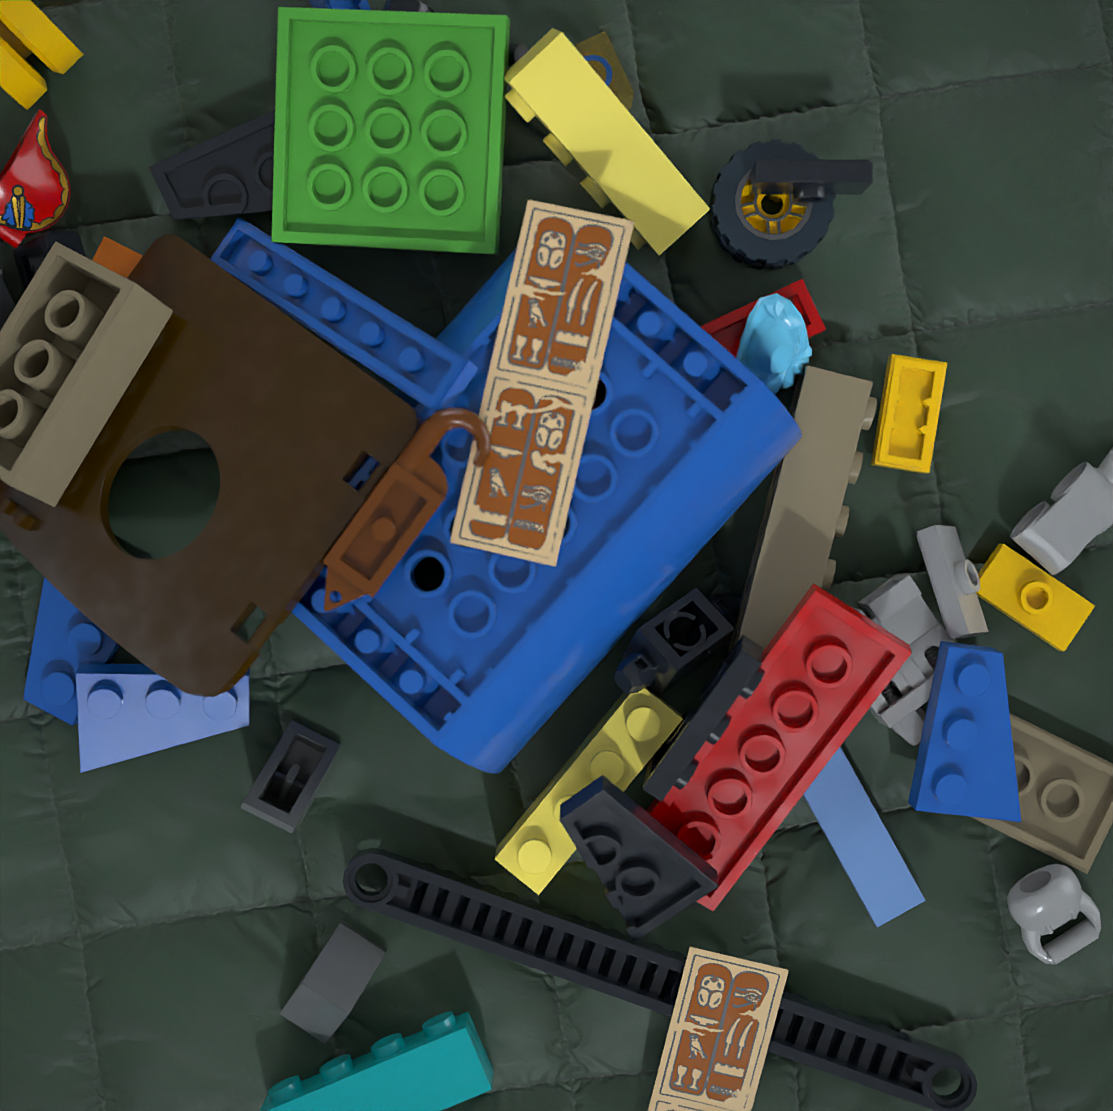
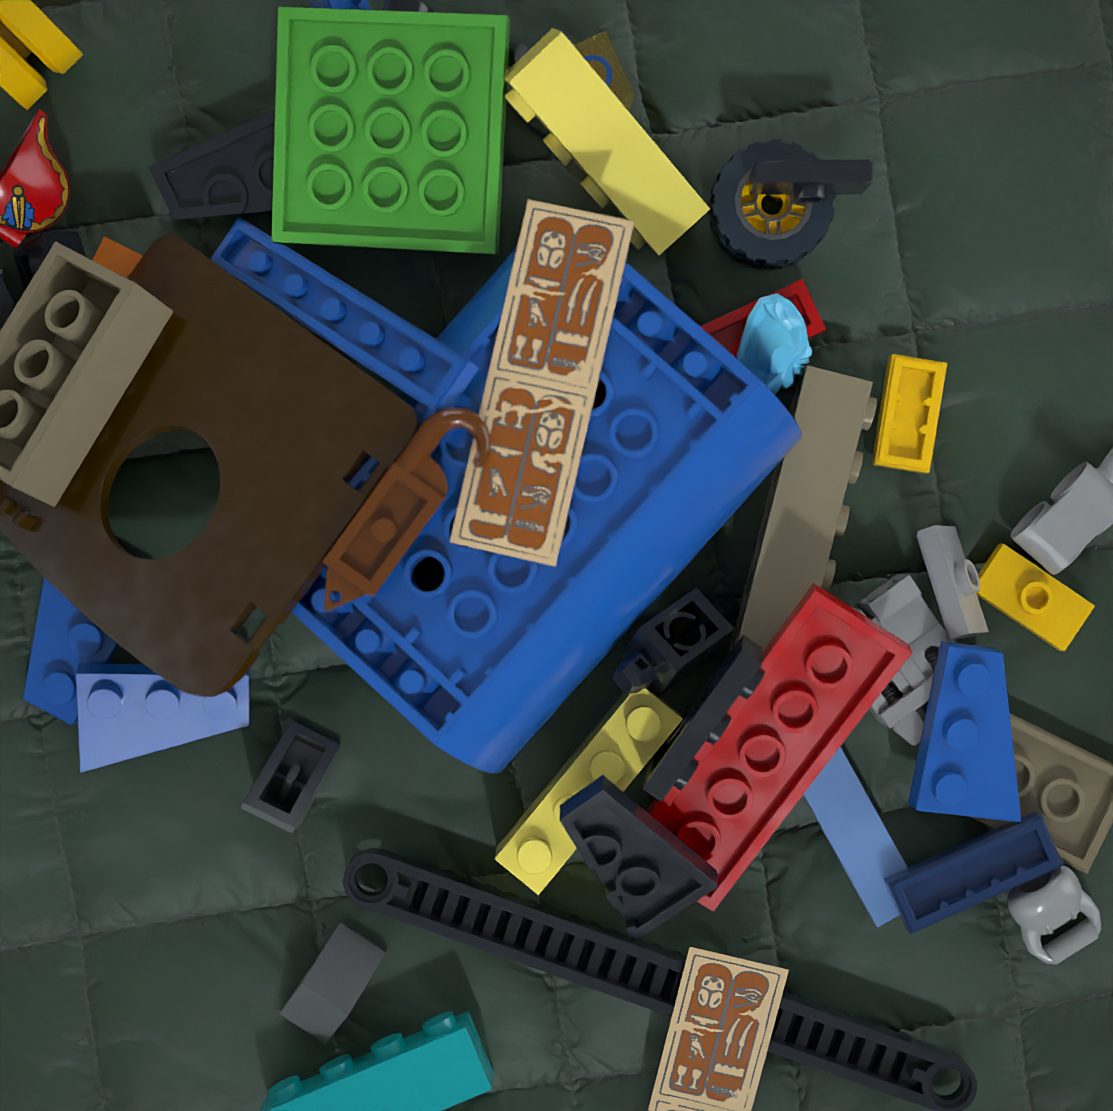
none -> dark blue plate [883,811,1063,934]

